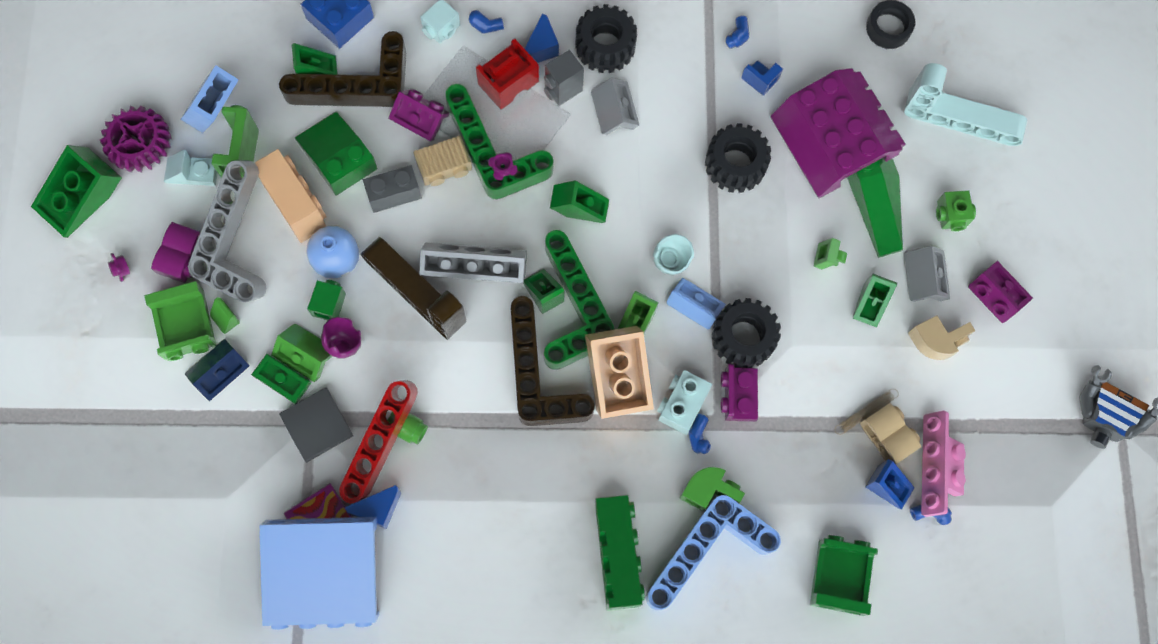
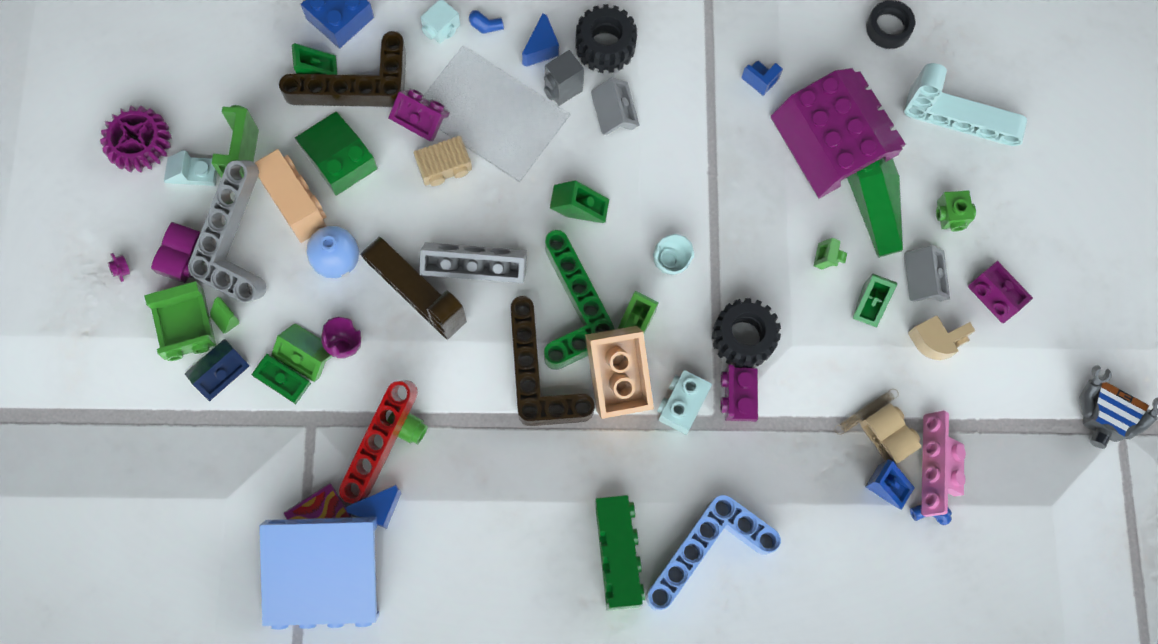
green slope [31,145,122,238] -> none
light blue brick [181,65,239,133] -> none
dark grey slope [279,387,353,463] -> none
green brick [307,280,346,320] -> none
dark grey brick [362,165,422,213] -> none
green beam [445,84,554,200] -> none
red piece [476,39,539,110] -> none
magenta plate [488,152,518,180] -> none
green slope [523,268,565,314] -> none
light blue slope [667,278,726,330] -> none
bright green brick [679,467,745,511] -> none
blue arm [688,414,711,454] -> none
black tyre [705,123,771,193] -> none
blue arm [726,16,749,48] -> none
green panel [810,535,878,616] -> none

